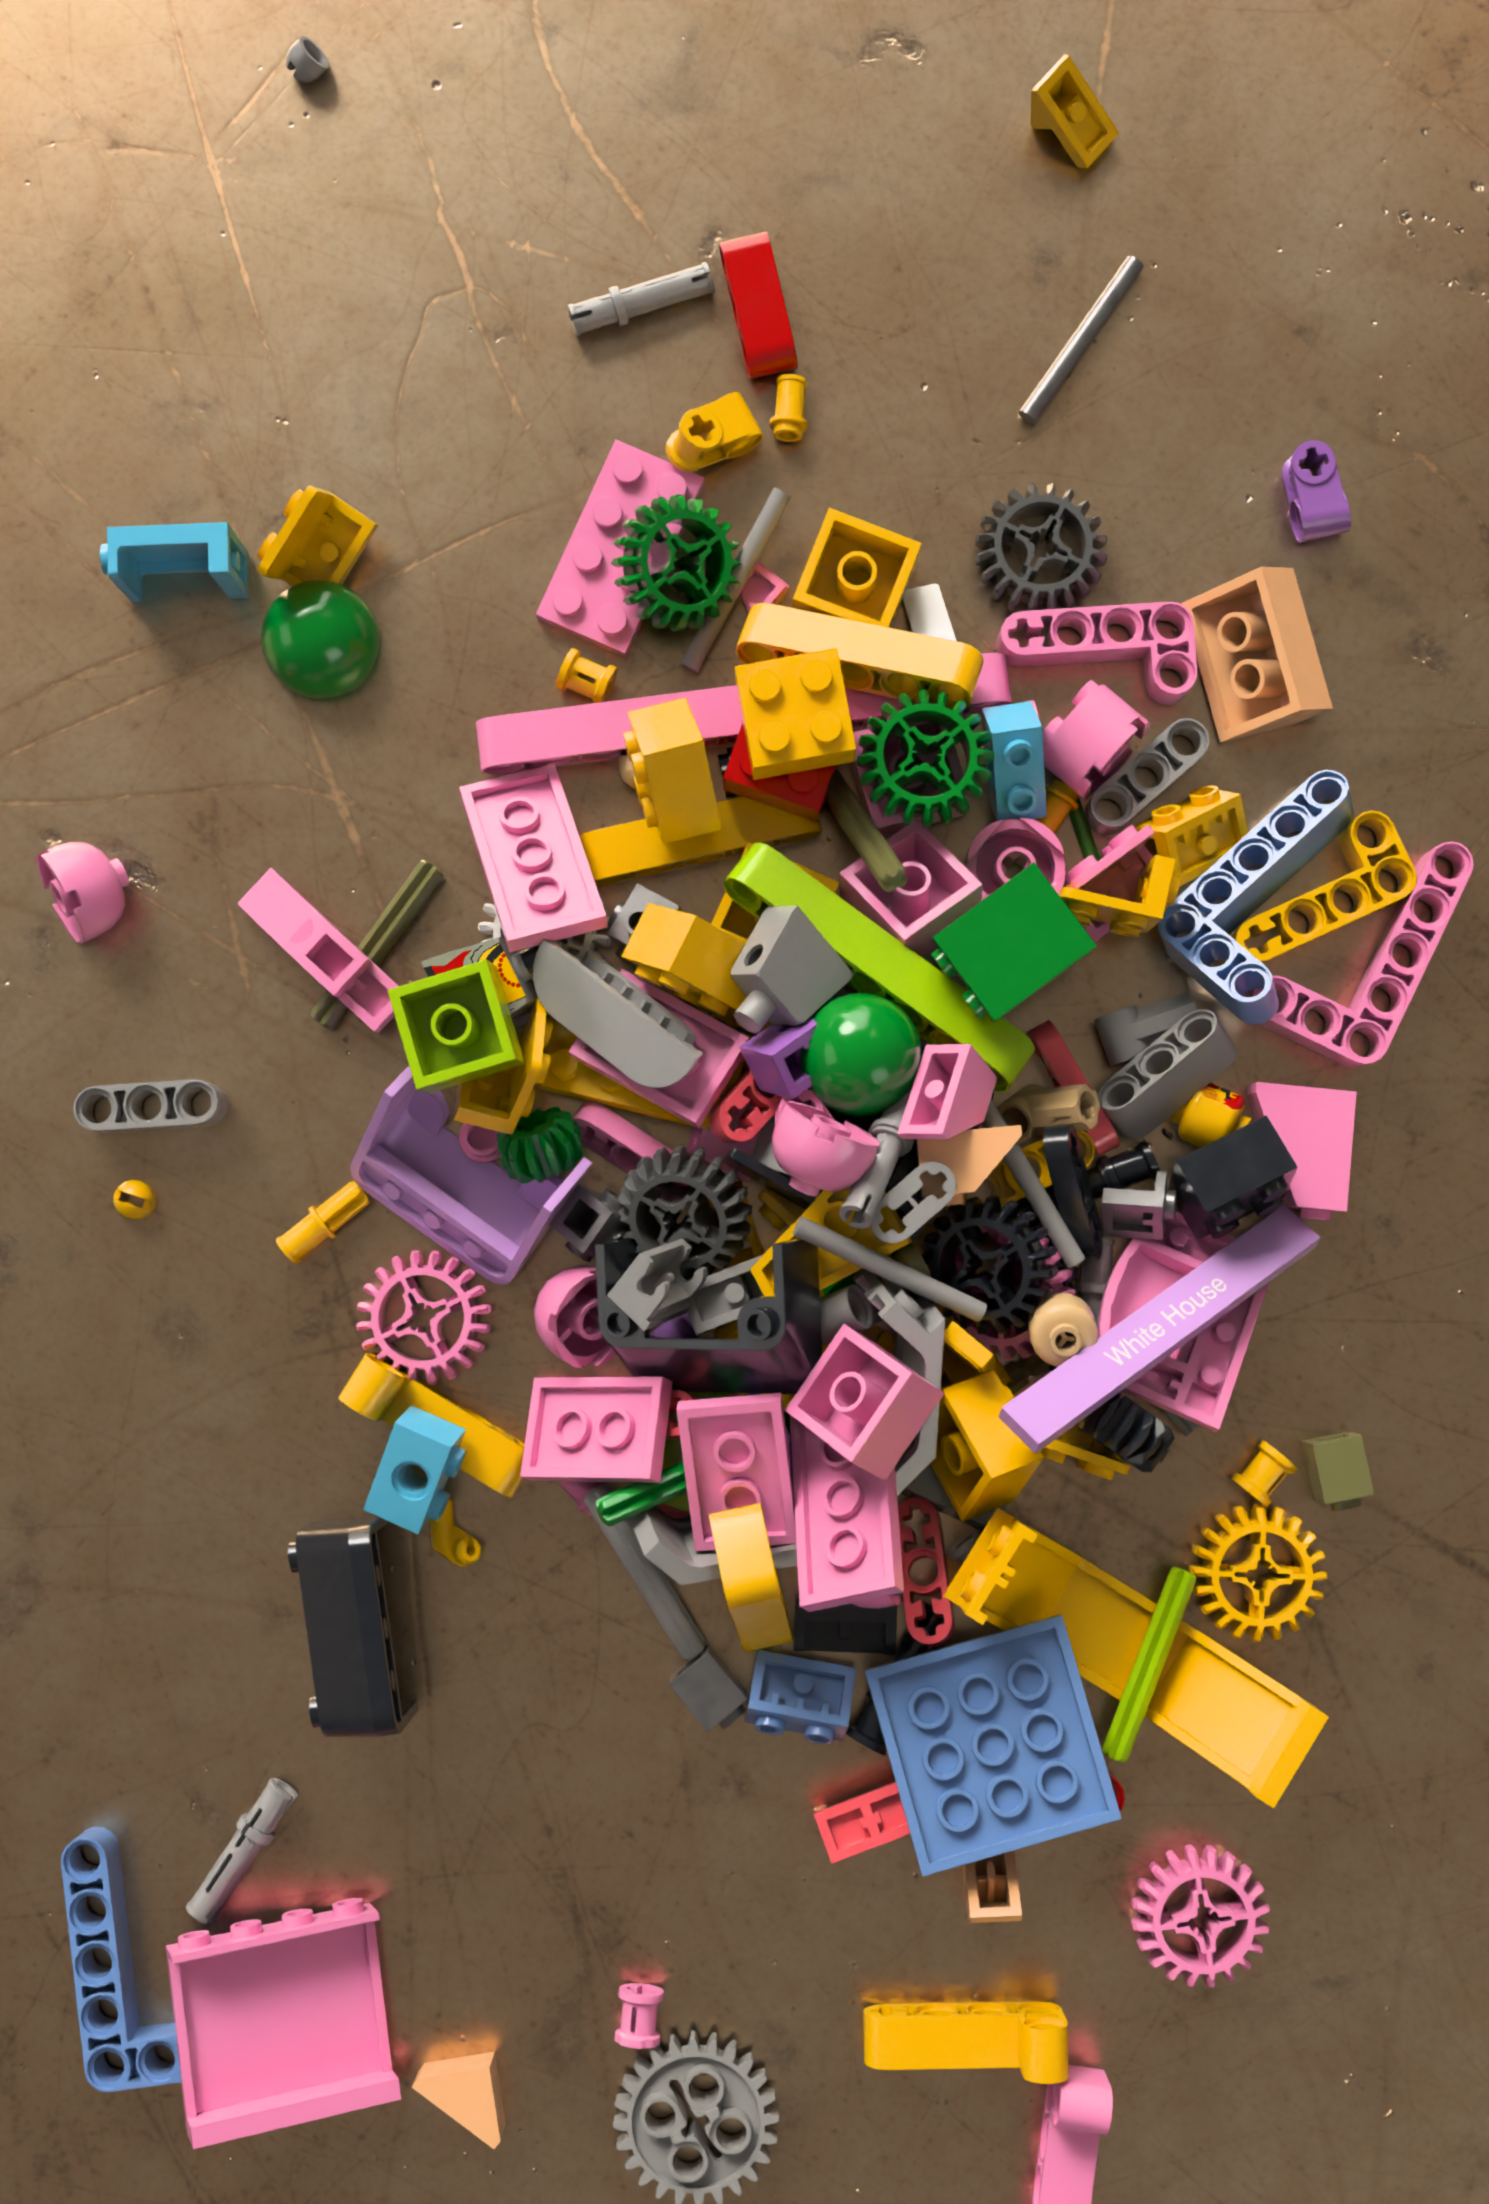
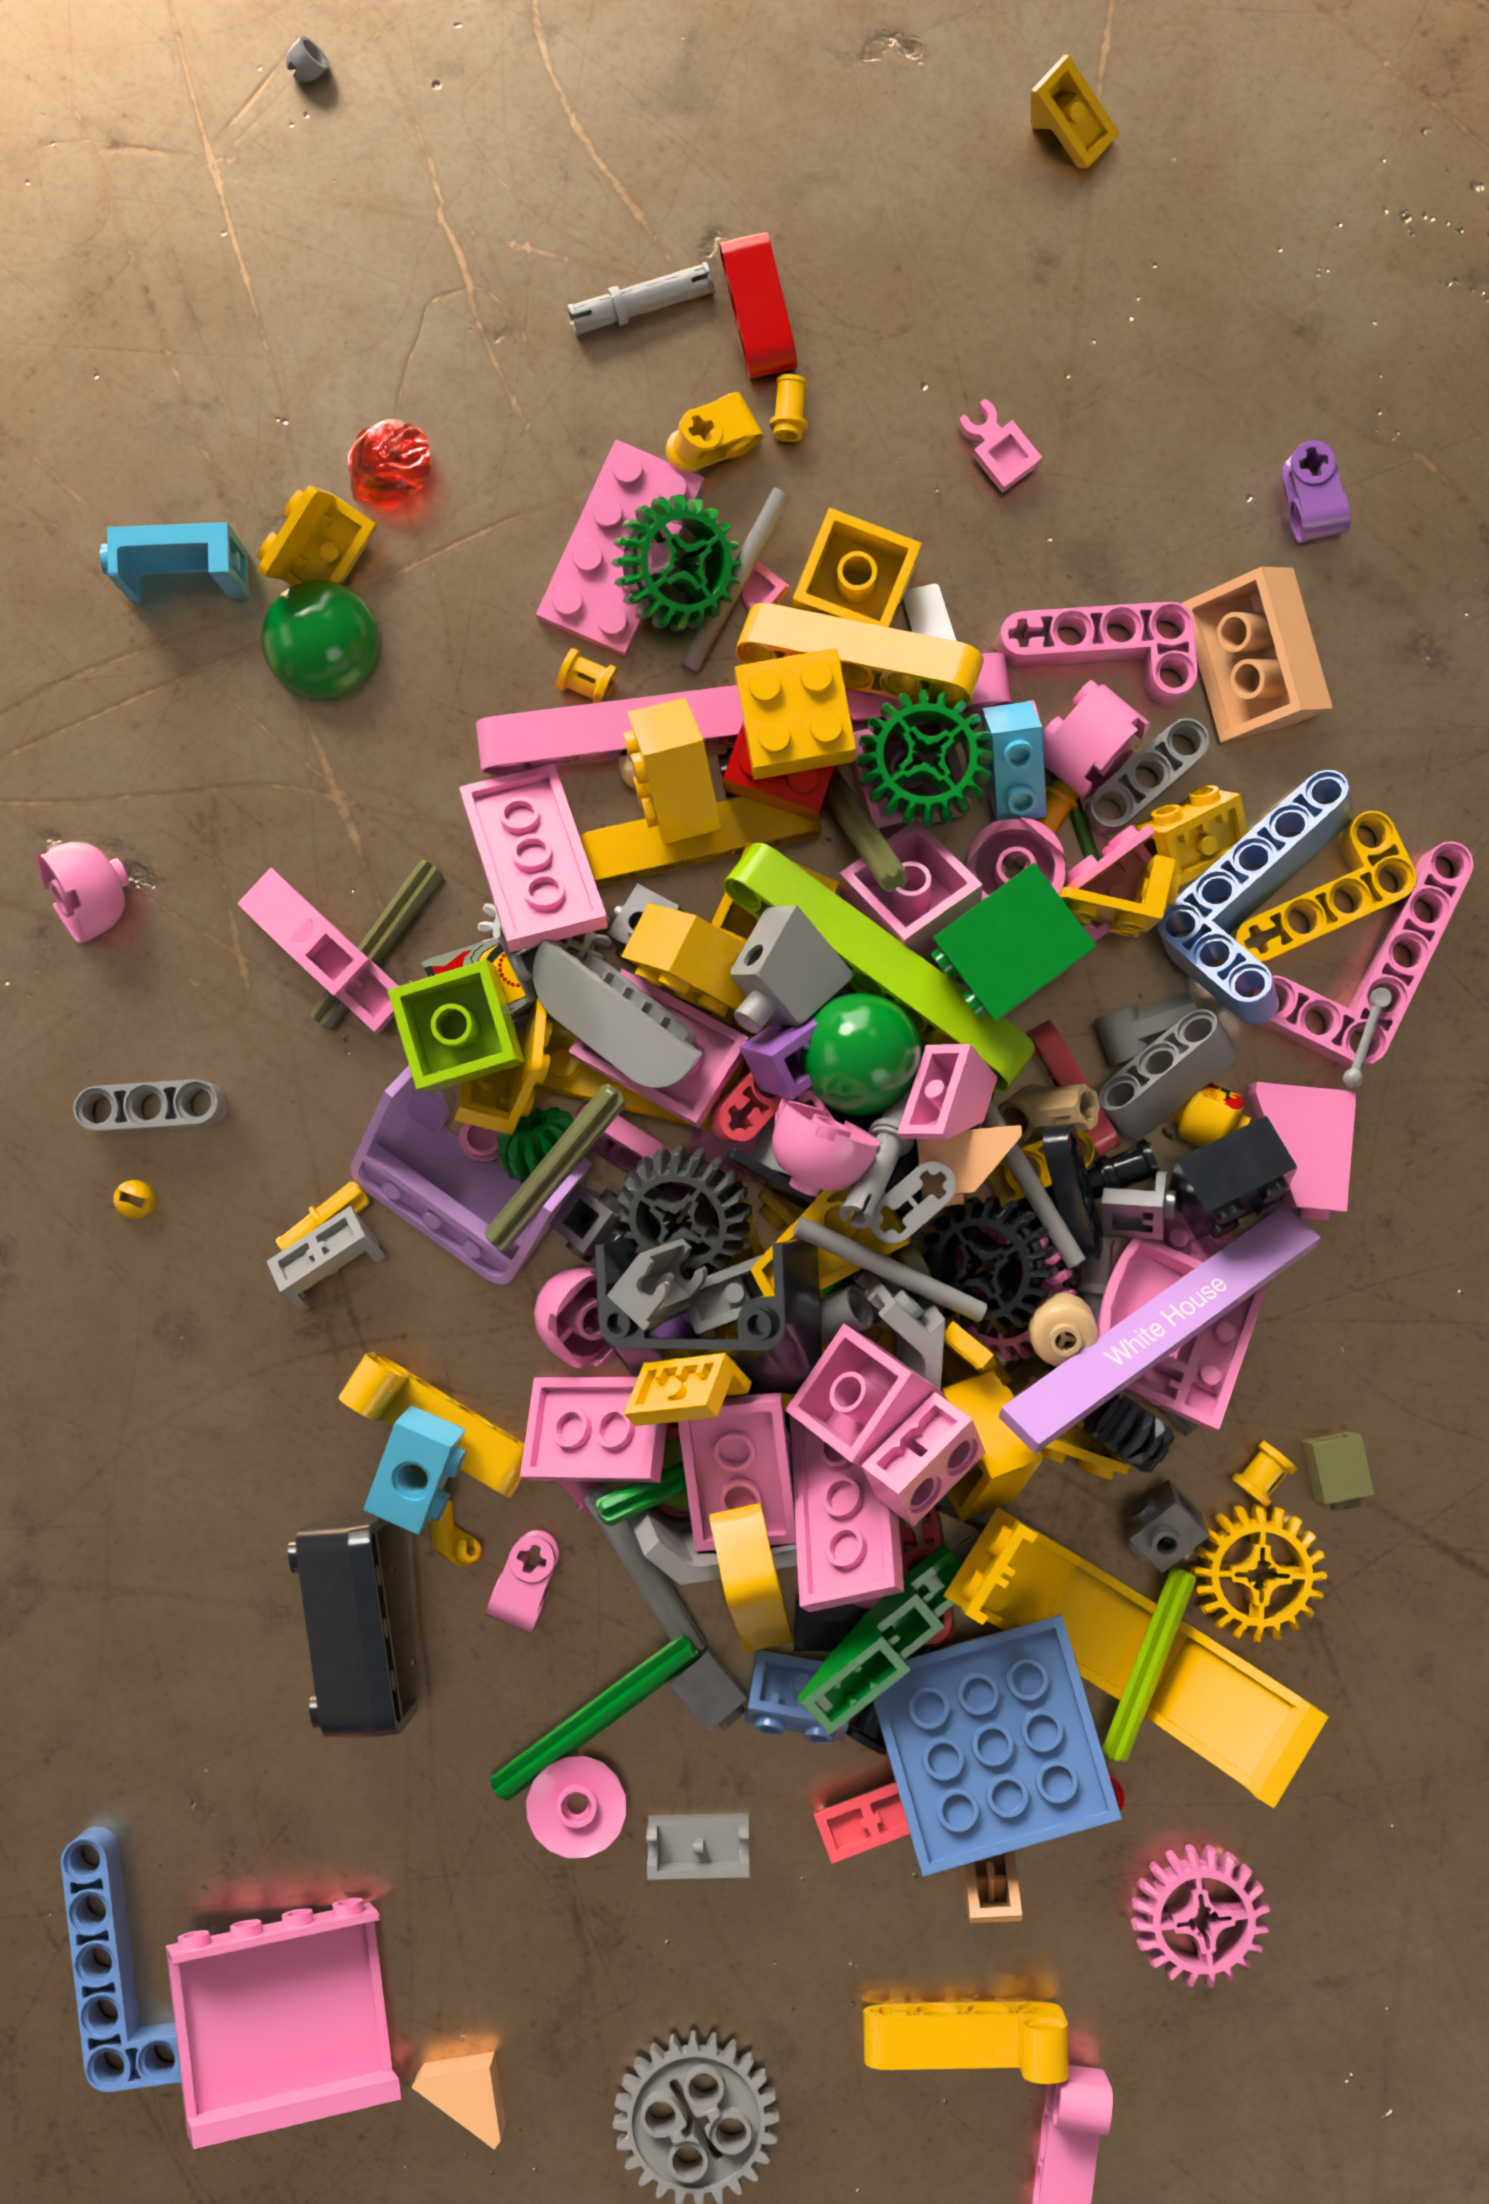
light grey pin [185,1778,298,1925] -> none
bright pink gear [356,1250,492,1385] -> none
bright pink bush [614,1983,664,2049] -> none
dark grey gear [975,483,1107,611] -> none
flat silver bar [1019,256,1144,424] -> none
none -> light grey hinge [267,1206,386,1313]
none -> clear red hair [348,419,431,506]
none -> olive axle [485,1084,627,1251]
none -> bright pink piece [485,1529,560,1633]
none -> green axle [489,1634,700,1801]
none -> bright pink dish [526,1756,627,1858]
none -> yellow bracket [623,1353,752,1426]
none -> light grey hinge [646,1813,750,1880]
none -> green slope [797,1542,962,1736]
none -> bright pink brick [861,1392,986,1527]
none -> bright pink plate [959,399,1043,493]
none -> flat silver brick [1123,1479,1209,1573]
none -> light grey hinge [1343,988,1392,1088]

